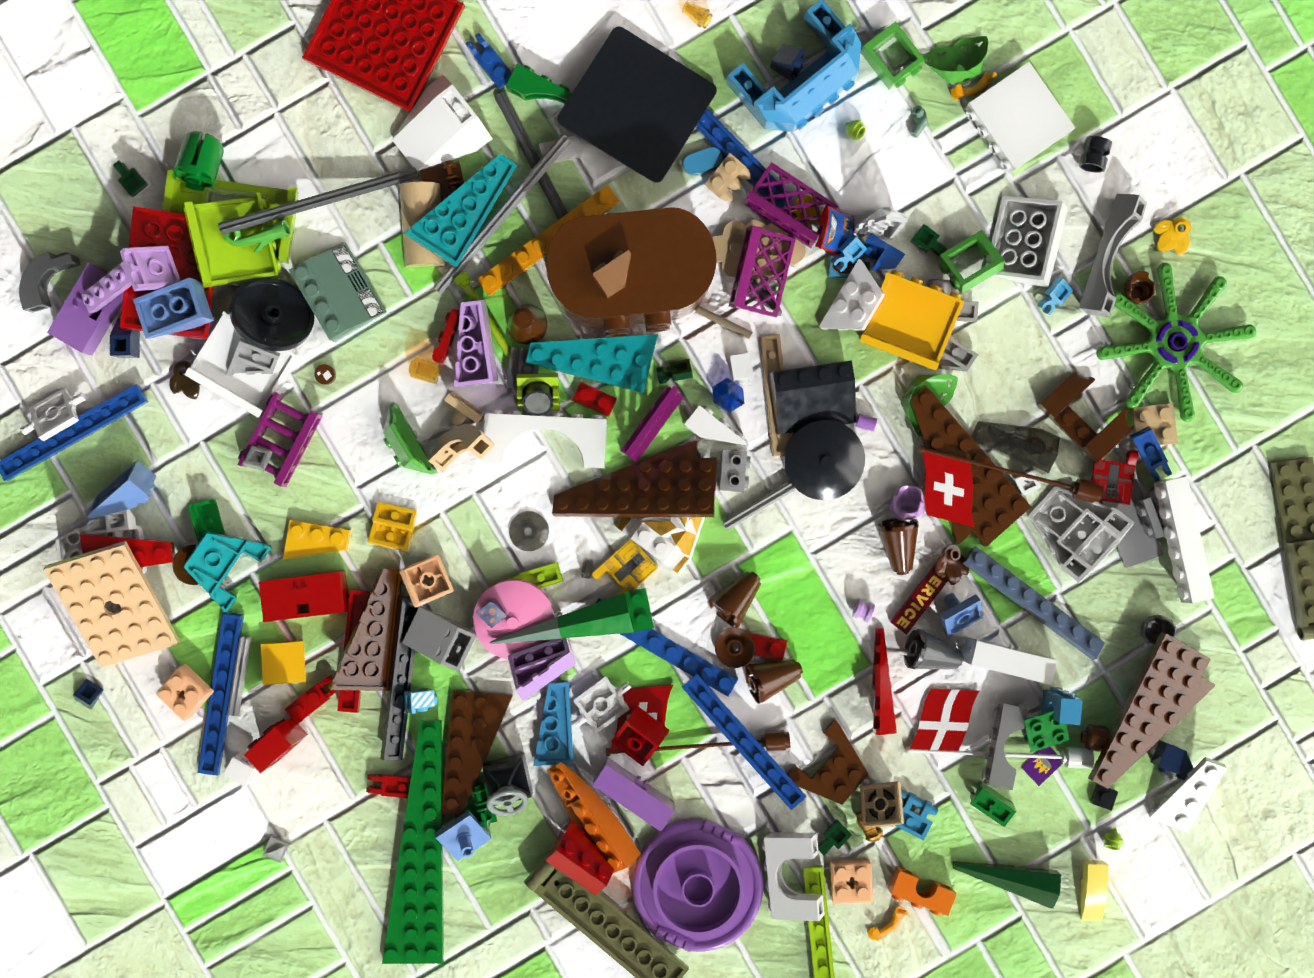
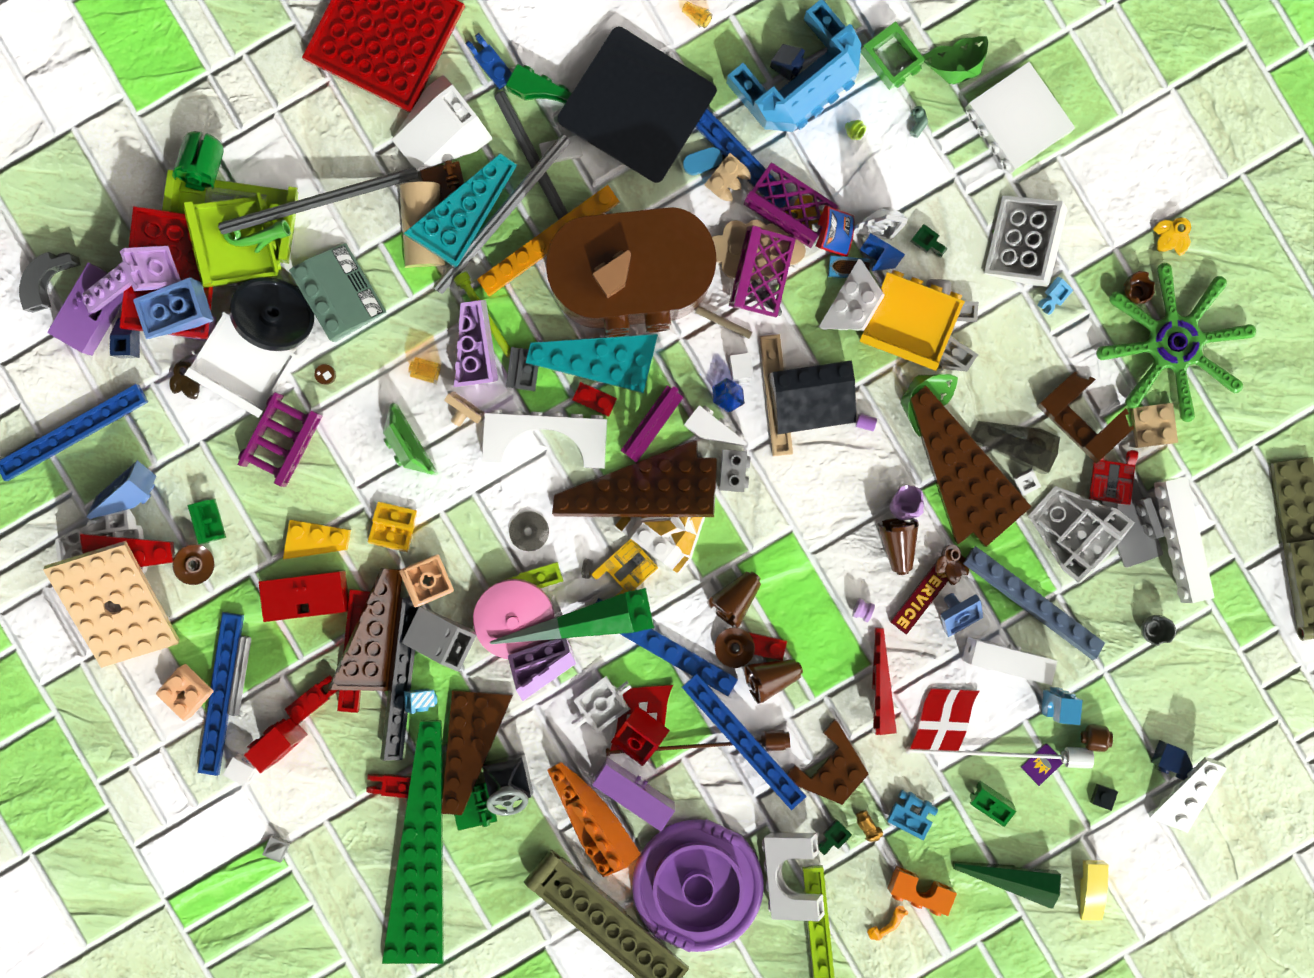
white plate [20,388,86,441] -> none
dark blue slope [73,679,104,709] -> none
dark green plate [113,160,149,197] -> none
teal wing [183,531,271,613] -> none
light grey wing [226,338,281,376] -> none
light grey tile [243,445,272,472] -> none
yellow slope [260,641,306,685] -> none
tan arch [426,424,495,472] -> none
red hinge [432,308,460,364] -> none
medium blue tile [435,810,492,861] -> none
slope [476,599,508,628] -> none
reddish brown cone [507,304,547,344] -> none
piece [517,373,560,416] -> none
dark azure wing [533,681,574,766] -> none
red wedge [545,820,614,895] -> none
dark green plate [656,359,693,384] -> none
light grey axle [722,482,795,530] -> none
black dish [784,419,865,500] -> none
light nougat brick [829,858,873,904] -> none
dark azure plate [830,234,867,272] -> none
tan piece [860,781,904,828] -> none
dark grey cone [904,629,964,669] -> none
red flag [918,445,1103,527] -> none
bright green window [938,230,1005,294] -> none
light orange piece [950,72,997,100] -> none
light grey arch [982,703,1028,790] -> none
green hinge [1024,710,1070,753] -> none
black wheel [1079,136,1112,173] -> none
light grey arch [1079,193,1148,318] -> none
wing [1088,632,1215,789] -> none
lime plate [1102,828,1124,851] -> none
blue hinge [1130,426,1172,482] -> none

